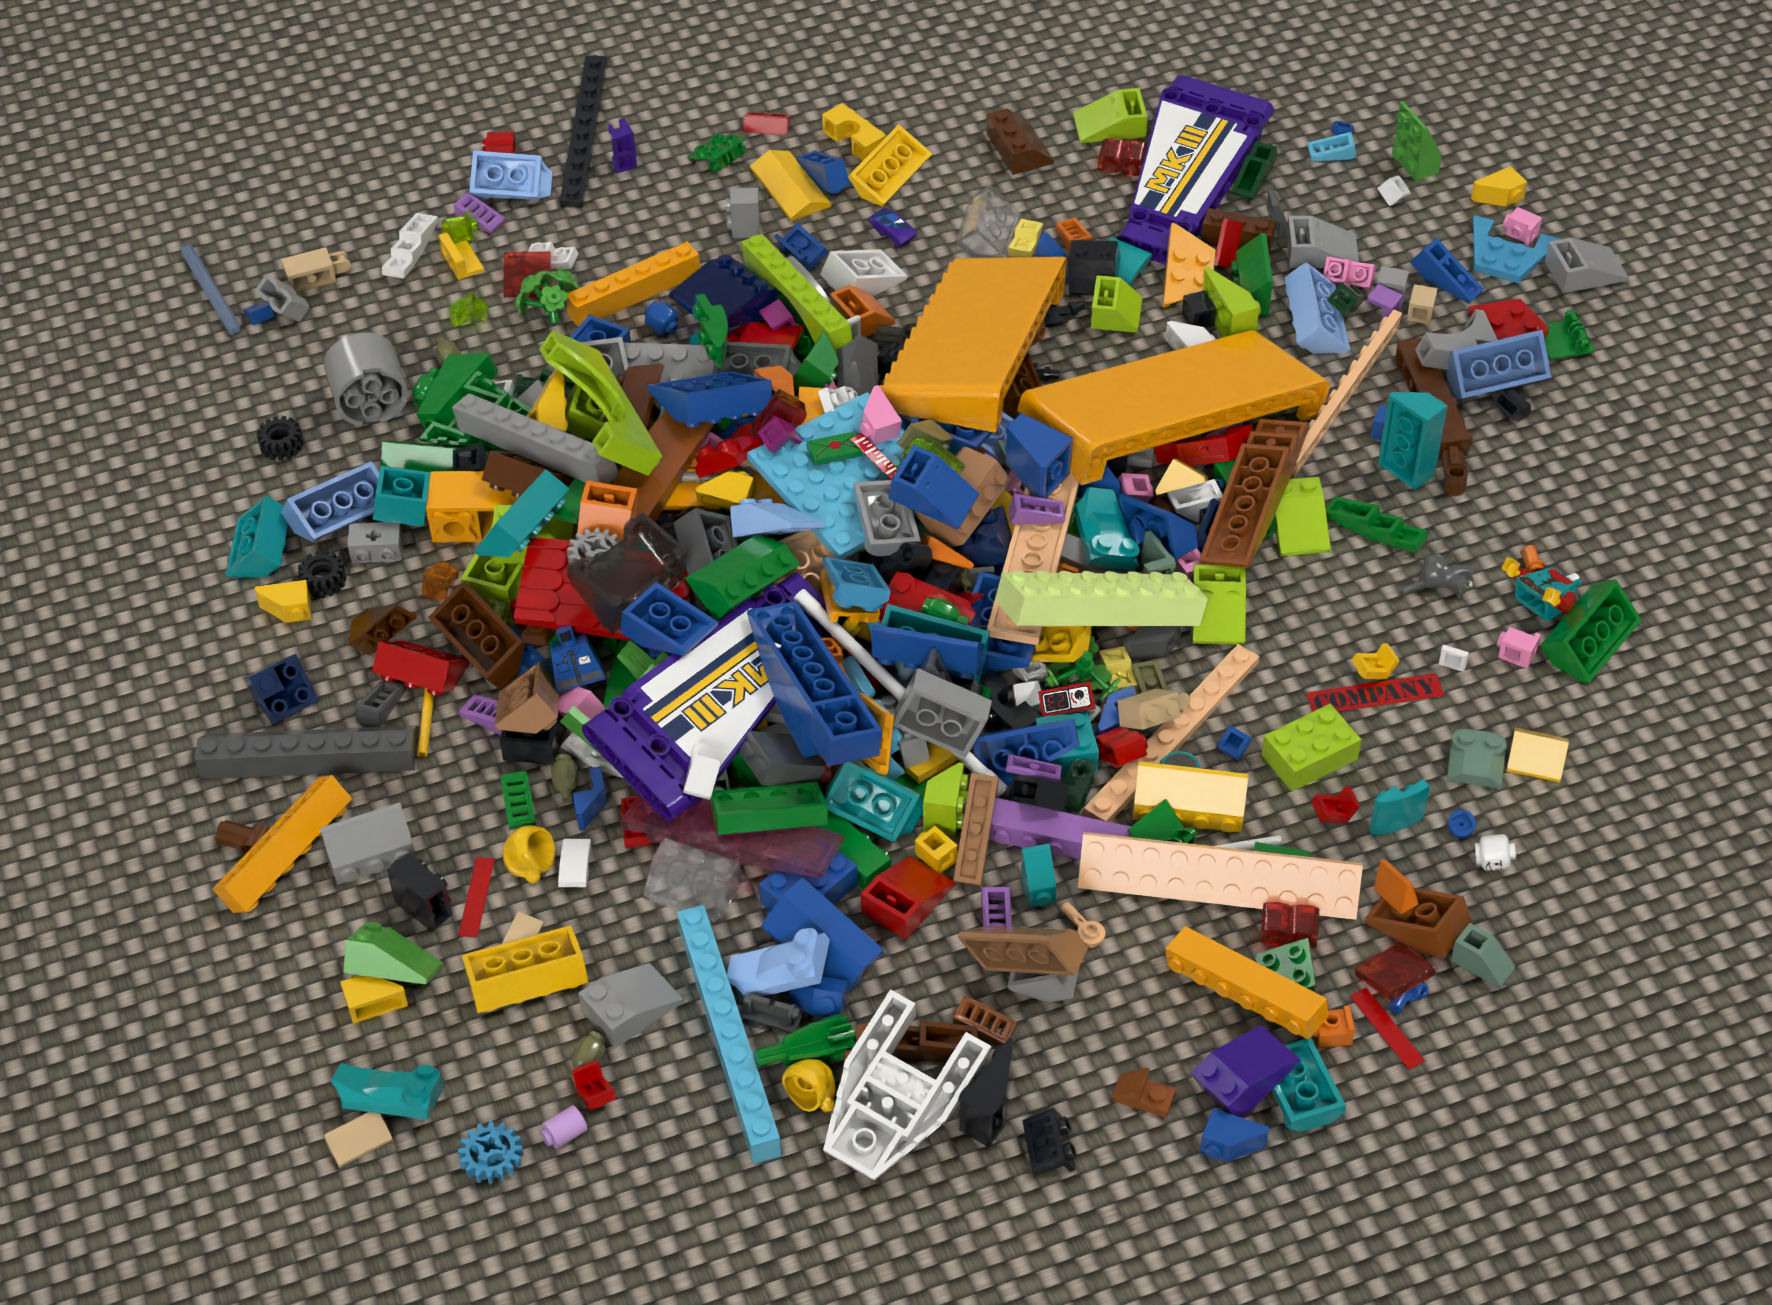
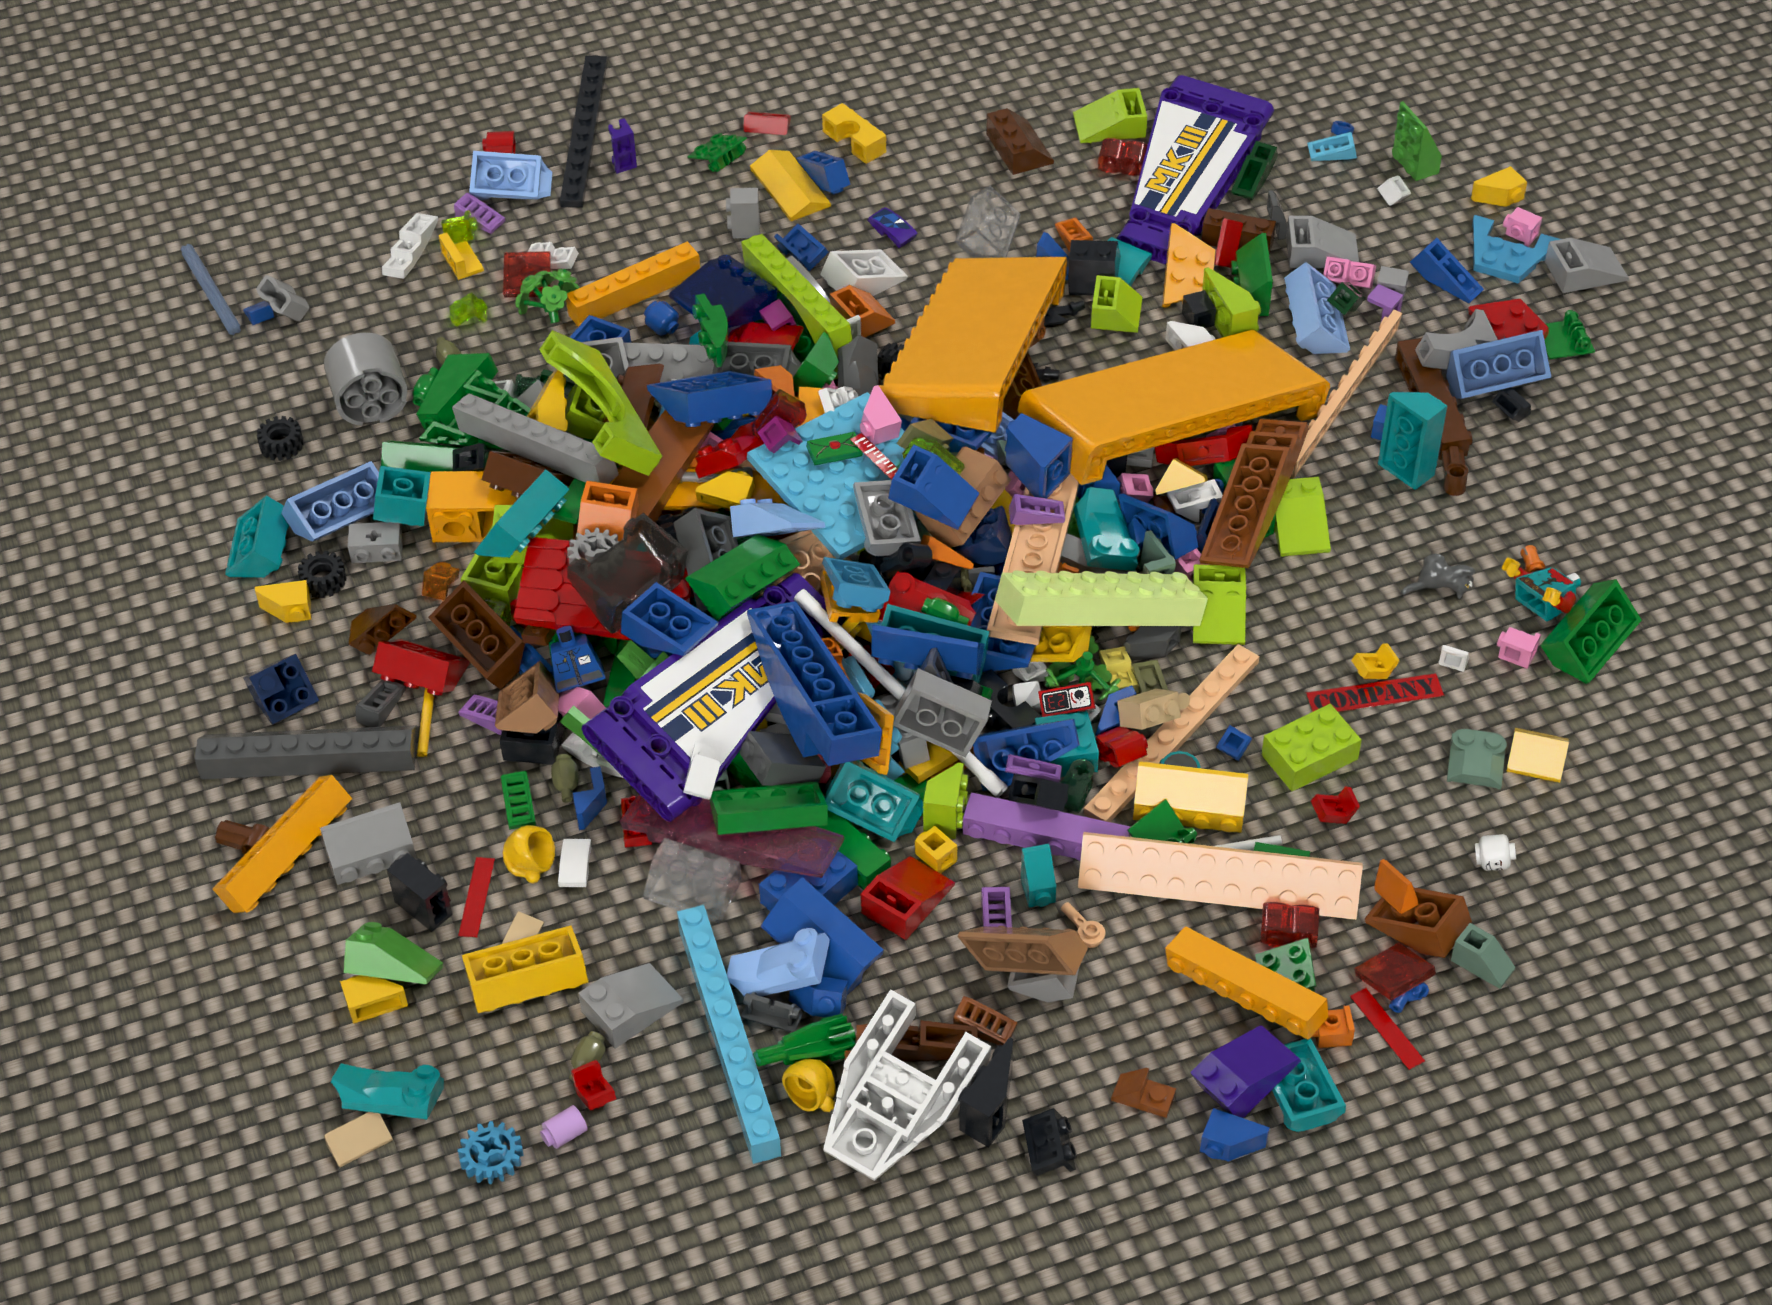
tan brick [281,247,351,292] -> none
yellow slope [848,124,932,206] -> none
clear smoke piece [876,323,917,347] -> none
medium nougat plate [953,773,999,886] -> none
light yellow slope [1008,219,1043,257] -> none
green slope [1325,496,1428,553] -> none
teal slope [1369,779,1430,836] -> none
tan brick [1407,284,1438,325] -> none
blue tile [1447,810,1476,838] -> none

